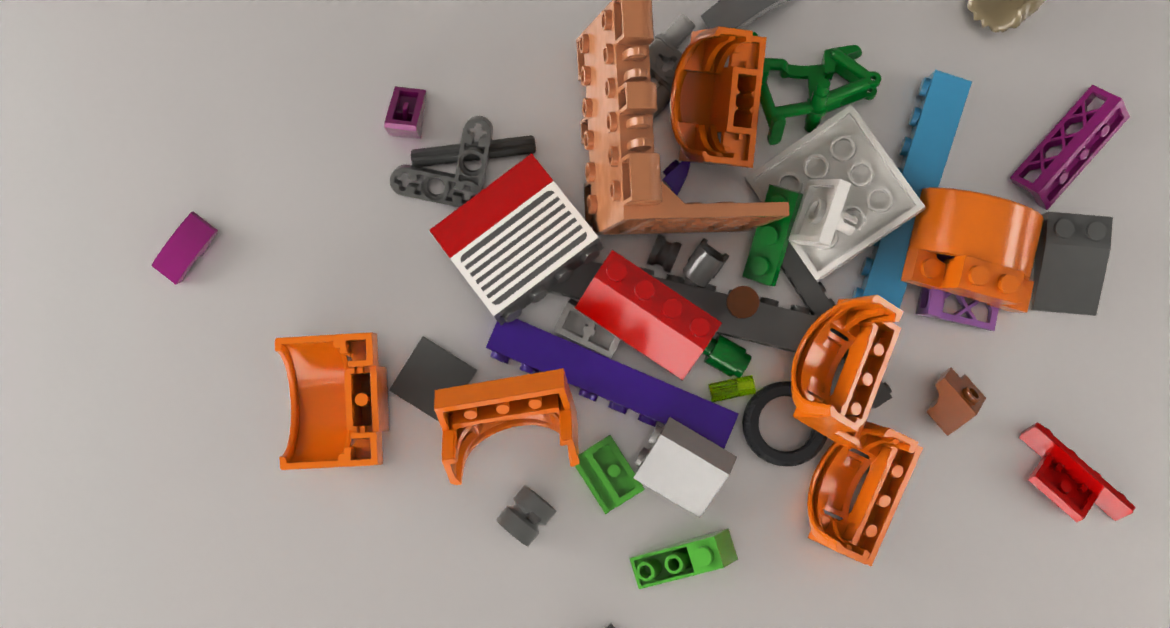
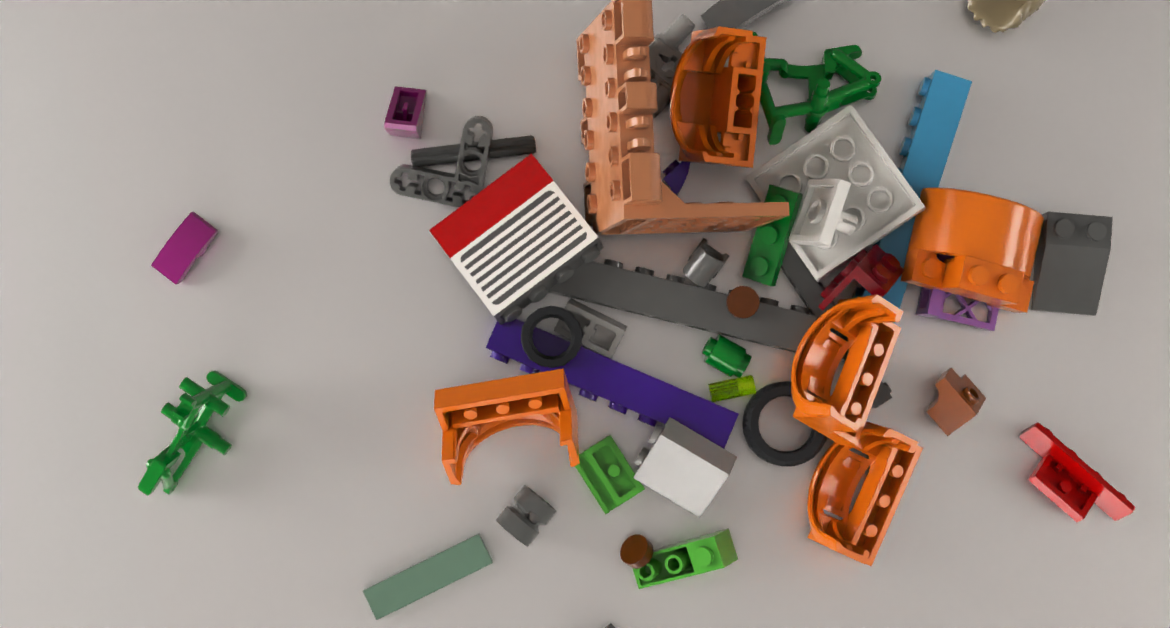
orange piece [275,332,390,470] -> none
dark grey tile [389,336,477,421] -> none
red slope [574,250,722,381] -> none
dark grey wheel [647,234,682,273] -> none
magenta fence [1010,84,1130,210] -> none
none -> green piece [138,371,247,496]
none -> sand green tile [363,533,493,620]
none -> black tyre [521,306,583,368]
none -> reddish brown tile [620,534,653,569]
none -> dark red bracket [818,244,904,311]

